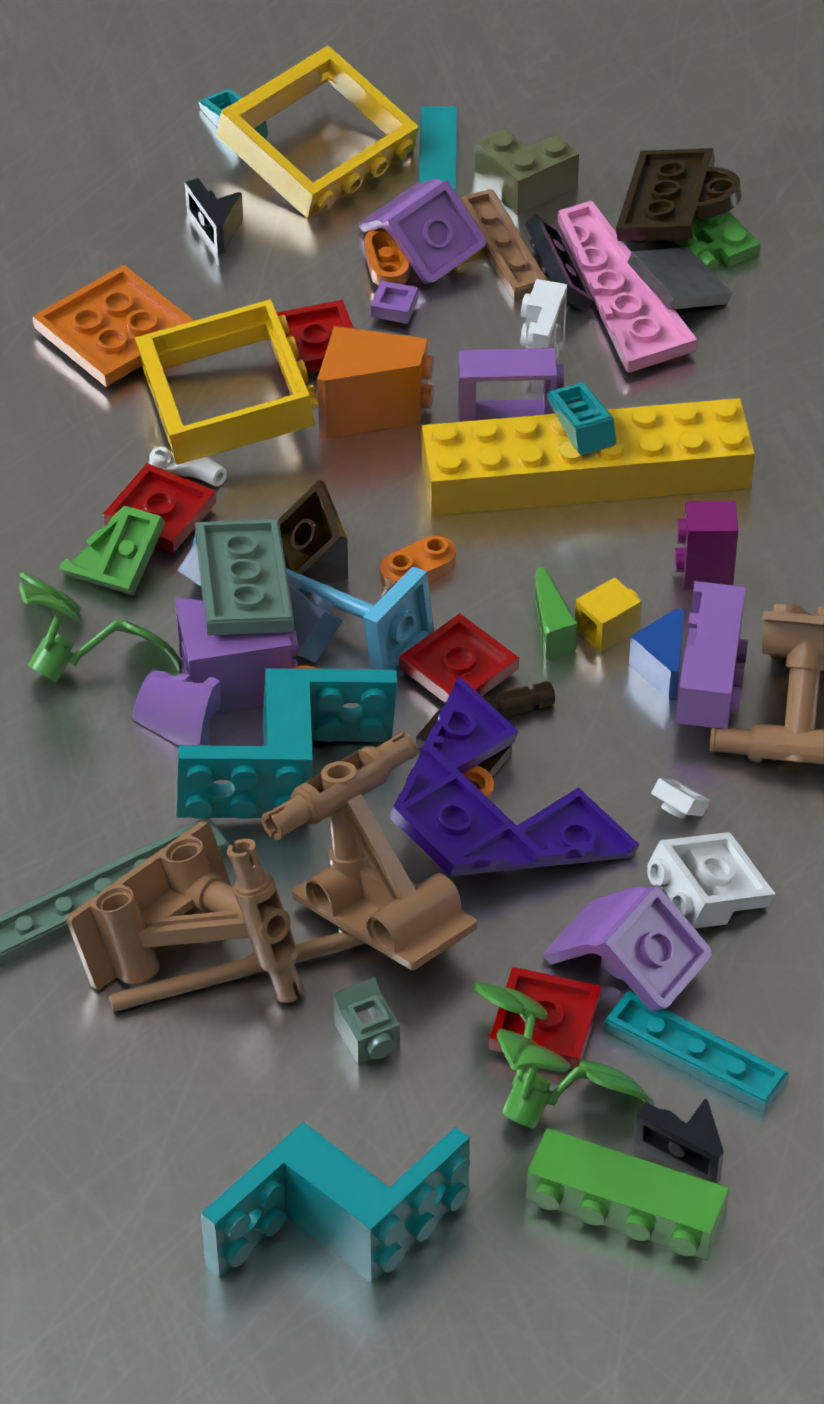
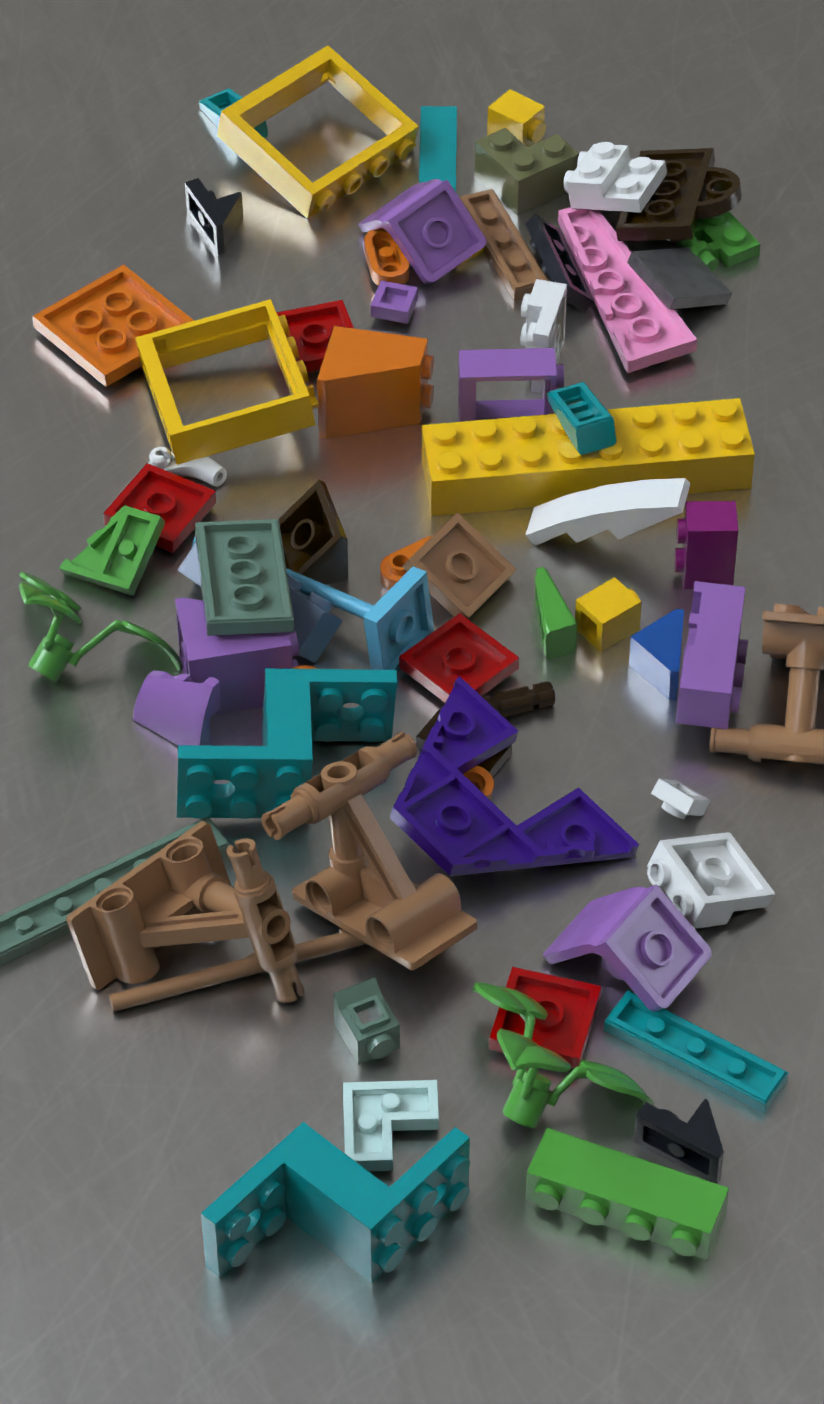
none -> light aqua plate [343,1080,439,1171]
none -> medium nougat plate [403,512,517,619]
none -> yellow brick [487,89,546,147]
none -> white slope [525,478,691,546]
none -> white plate [564,142,667,213]

